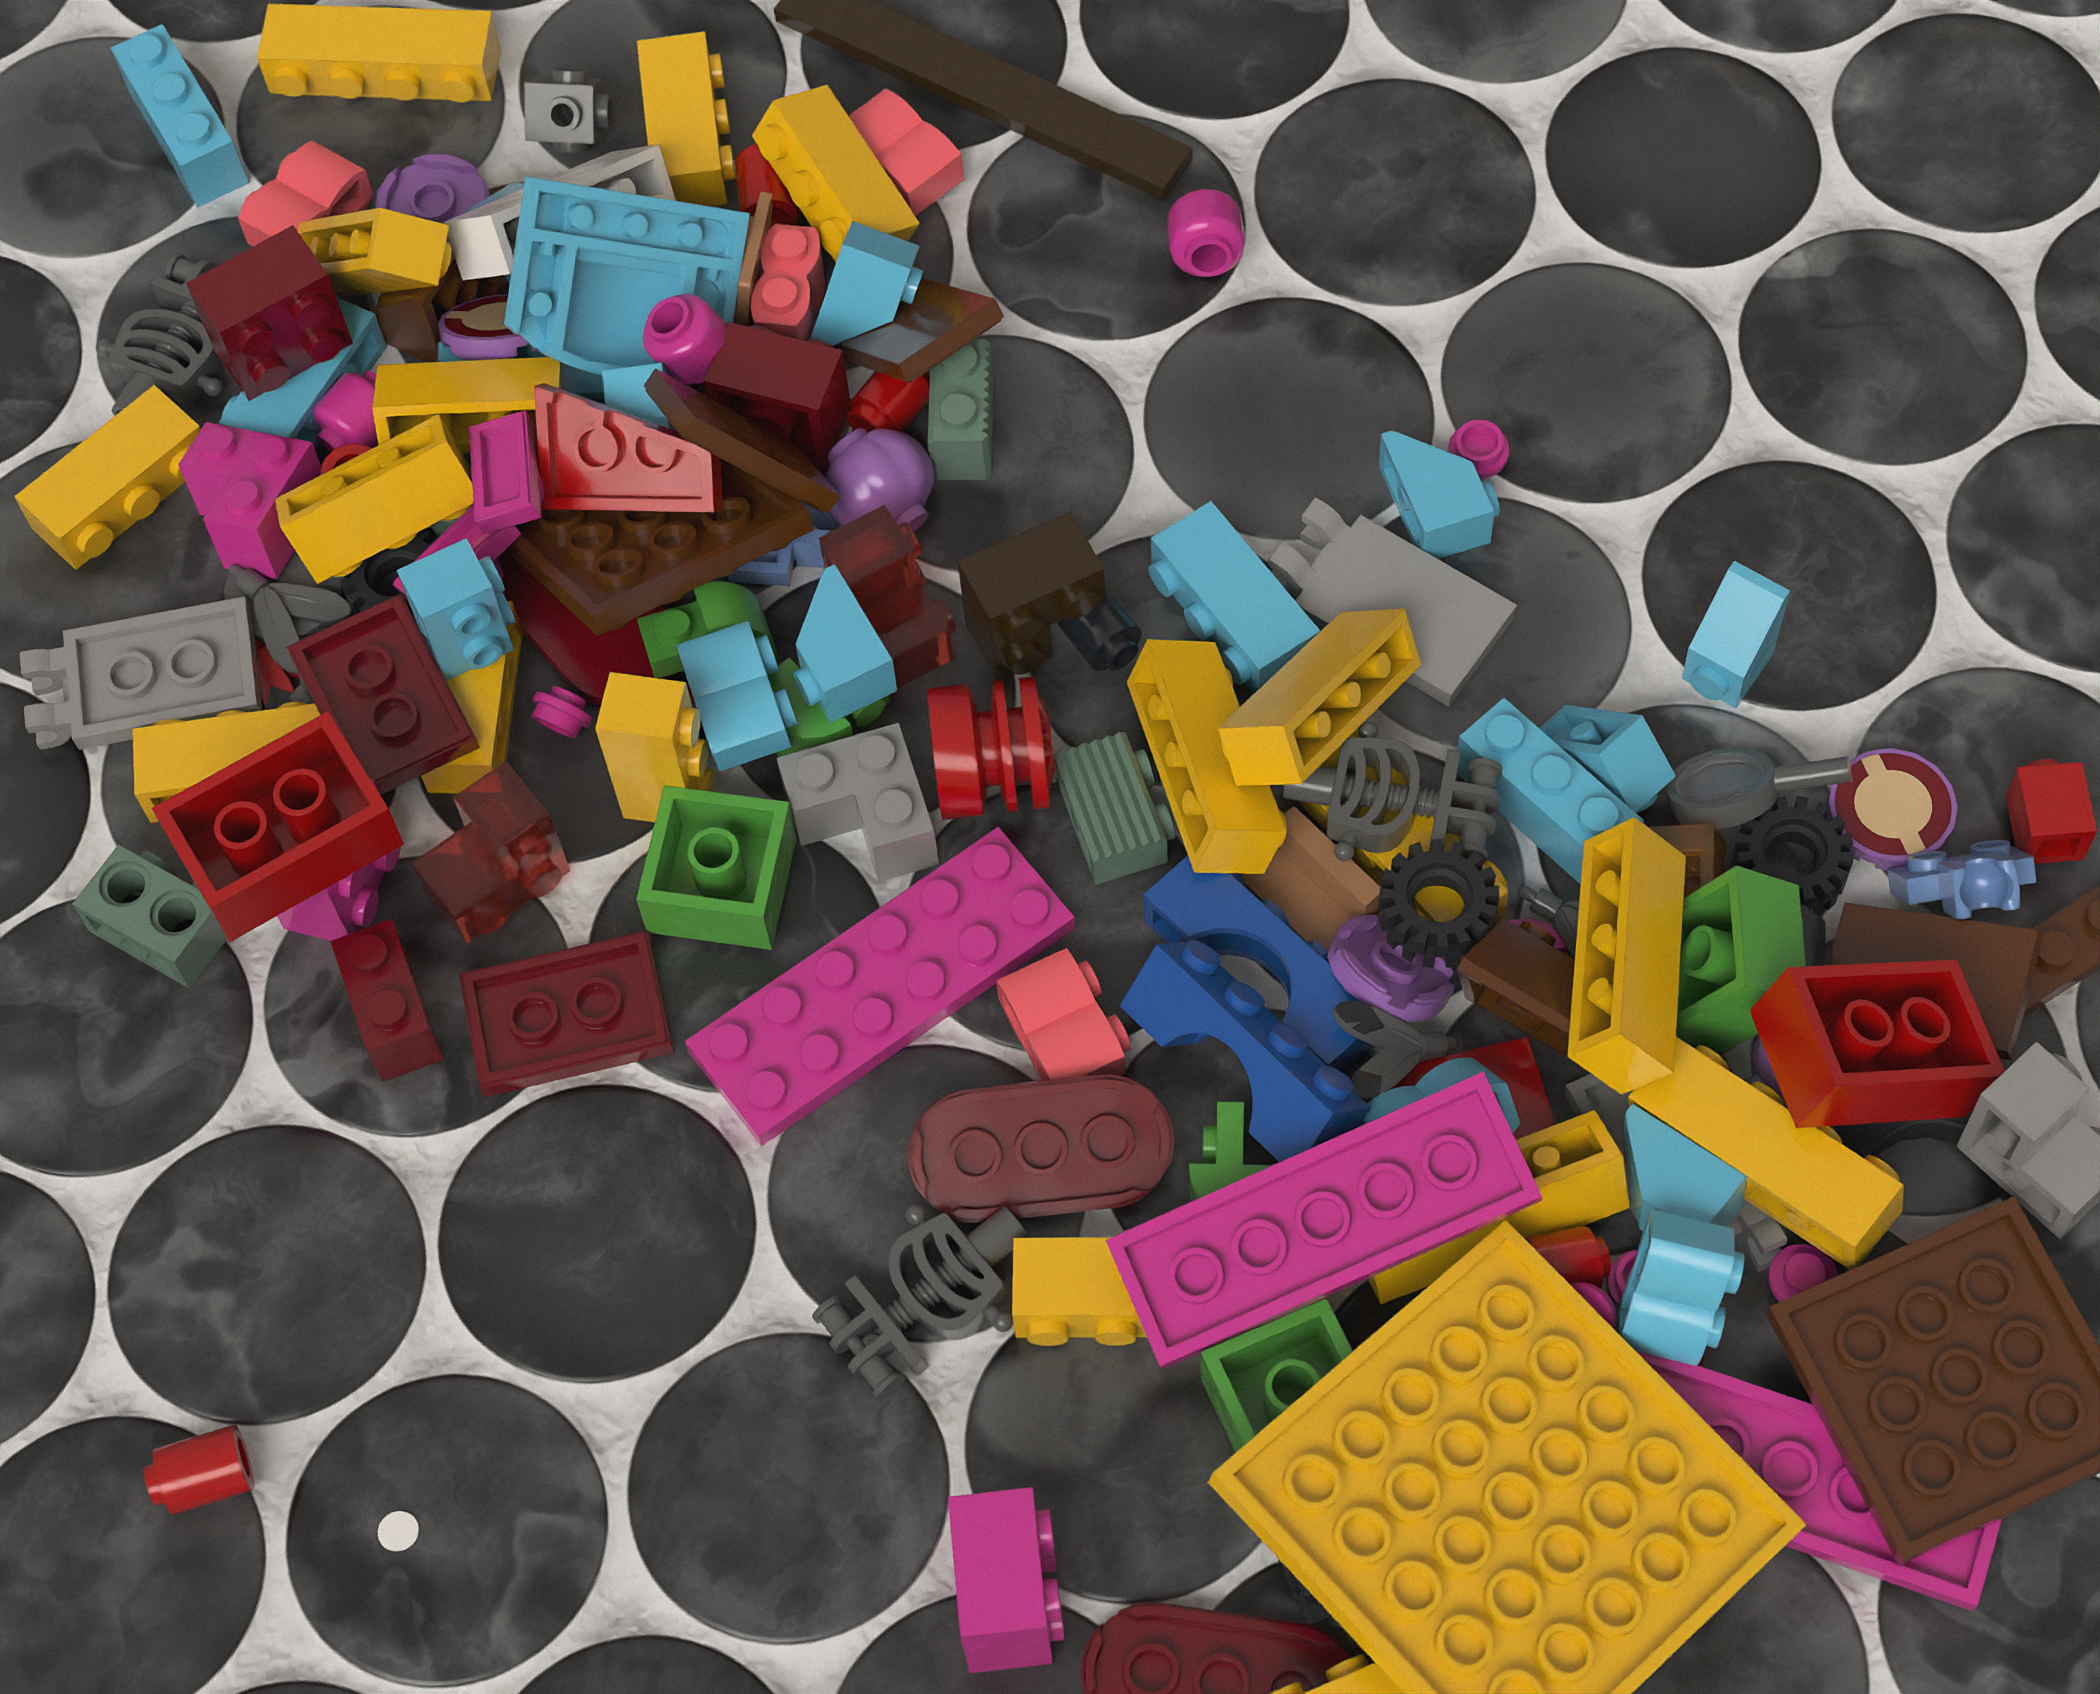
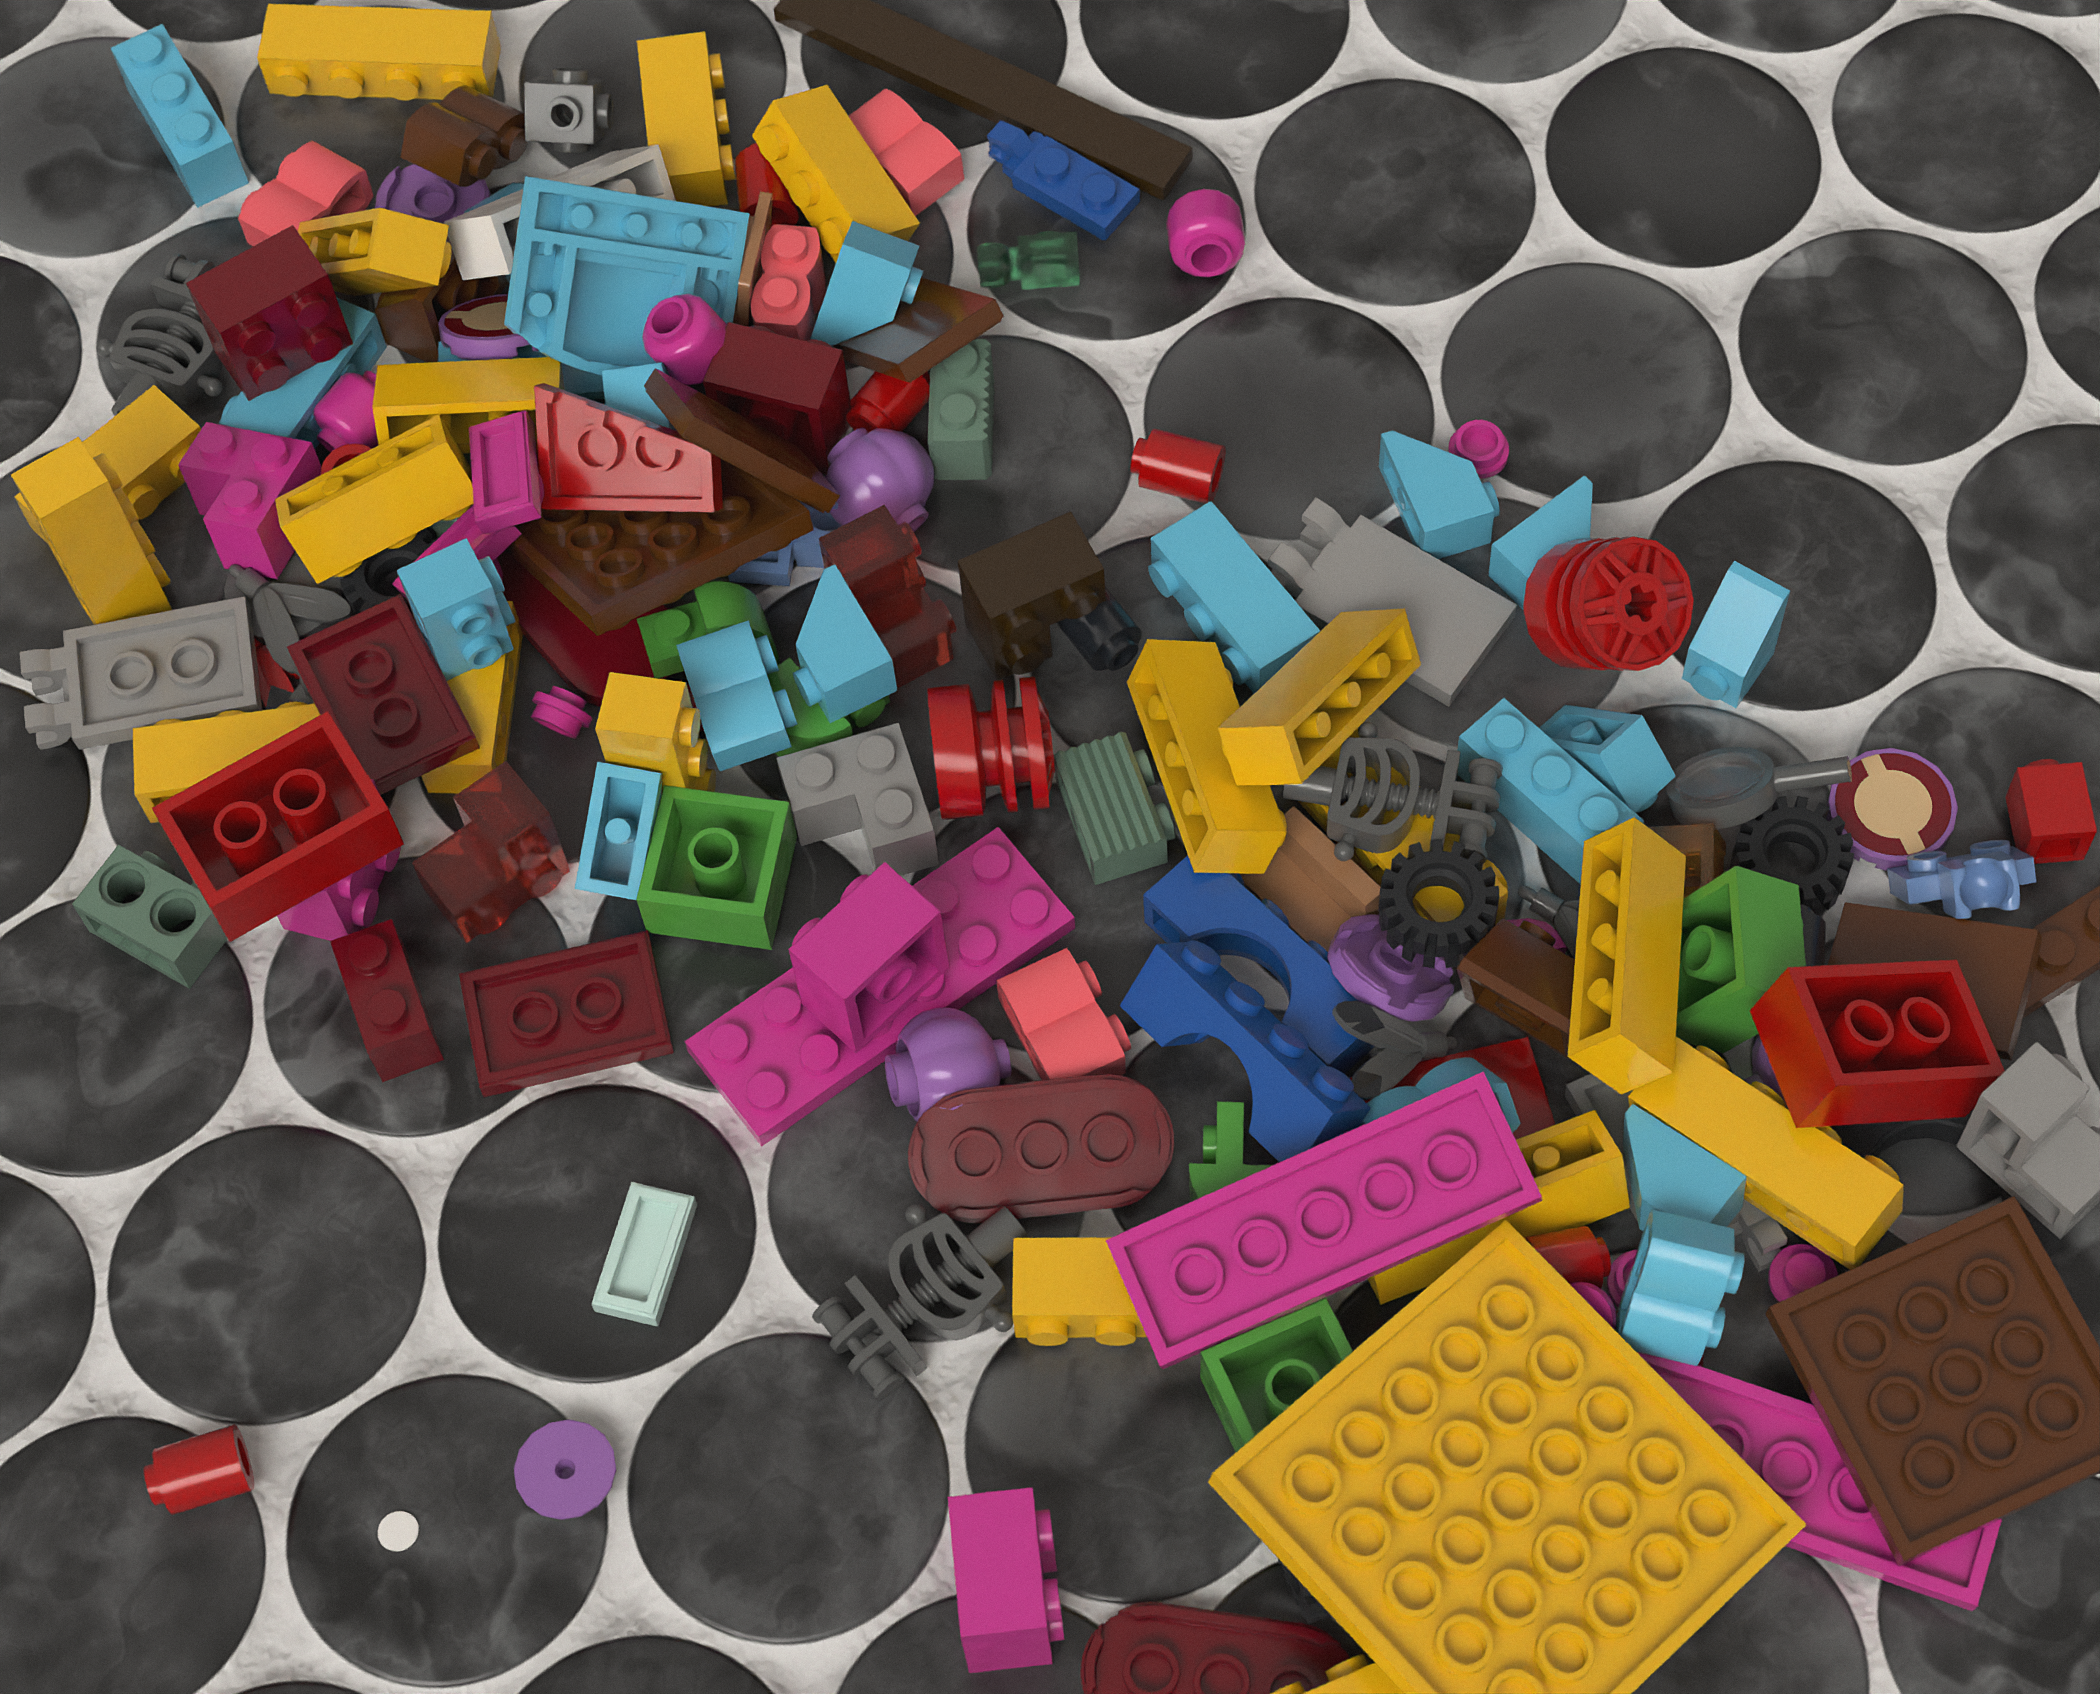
none -> yellow brick [11,437,172,625]
none -> reddish brown brick [401,86,528,187]
none -> medium lavender piece [514,1419,617,1520]
none -> medium azure slope [575,762,662,900]
none -> light aqua tile [591,1182,697,1327]
none -> dark pink brick [789,862,949,1053]
none -> medium lavender plant [885,1007,1011,1121]
none -> clear green plate [977,231,1080,290]
none -> blue hinge [987,120,1140,241]
none -> red brick [1130,428,1226,504]
none -> medium azure slope [1488,475,1593,609]
none -> red wheel [1523,536,1694,671]

